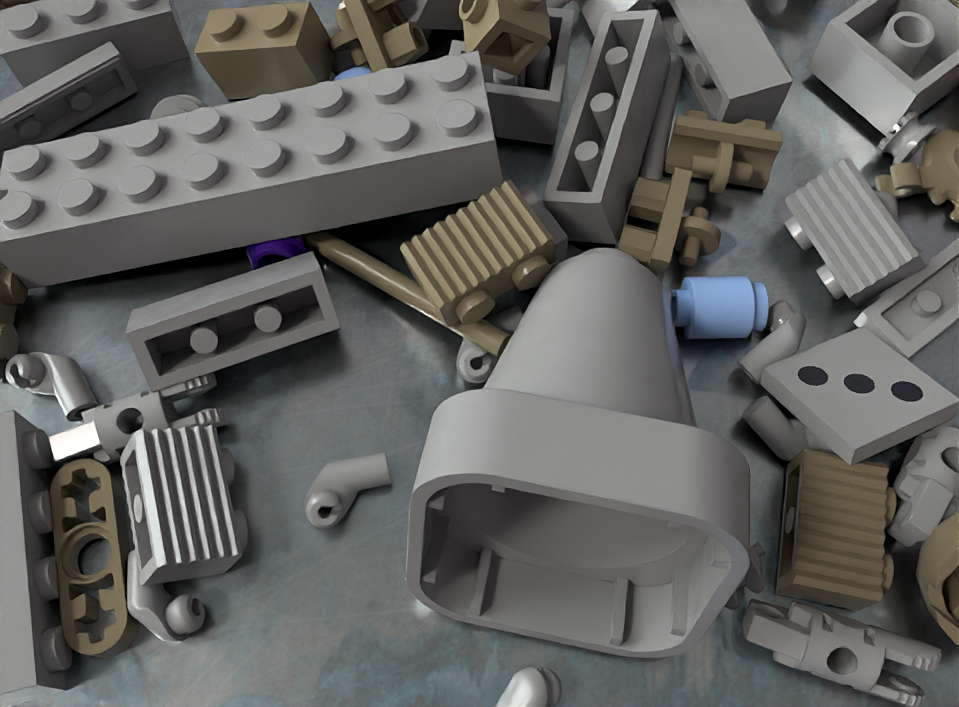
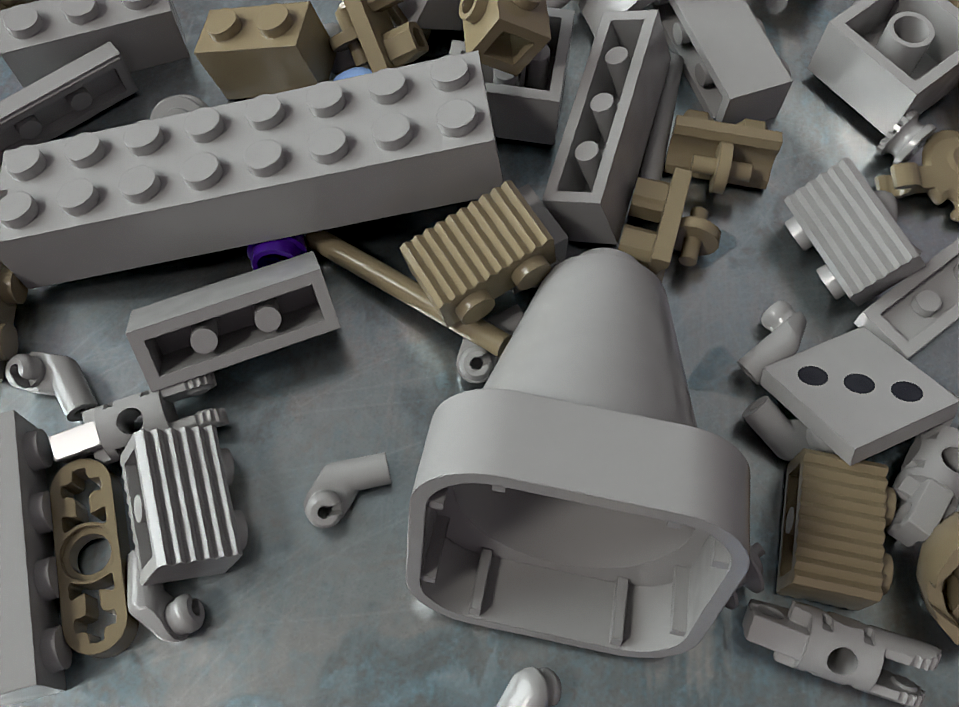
light blue brick [670,276,769,339] -> none

